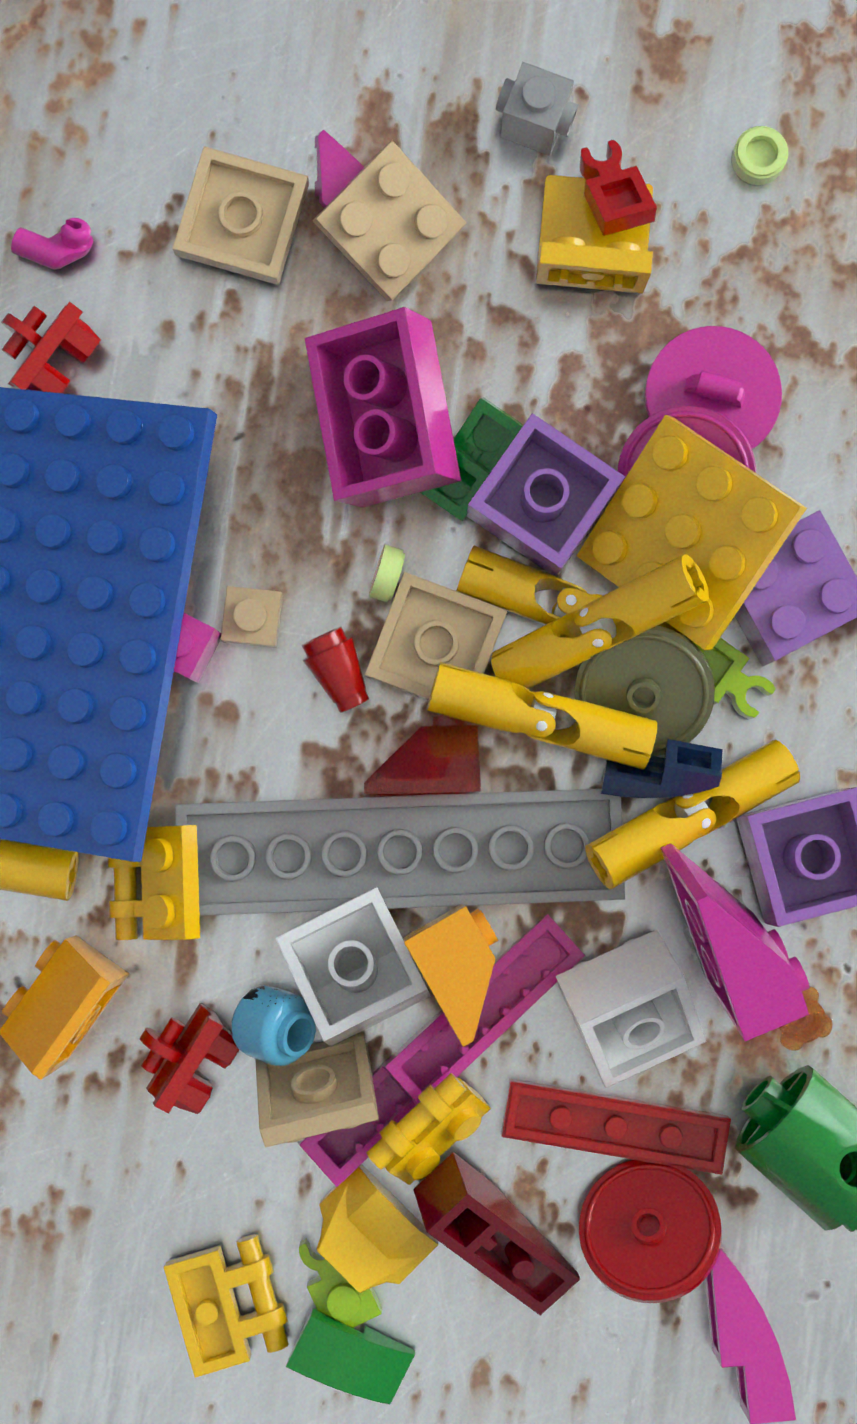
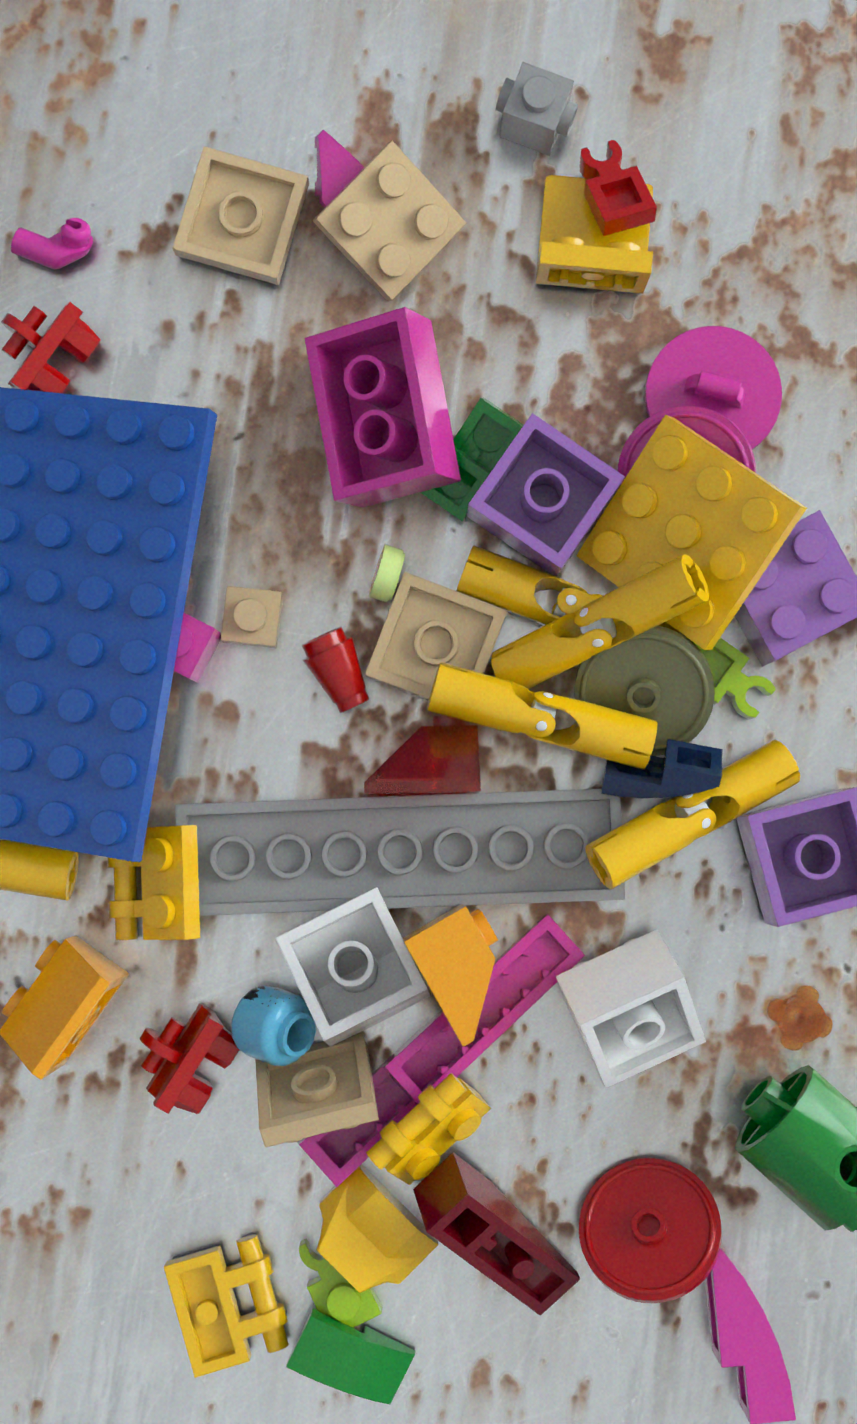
red tile [501,1079,731,1175] -> none
dark pink slope [661,843,810,1041] -> none
yellowish green tile [731,126,788,185] -> none

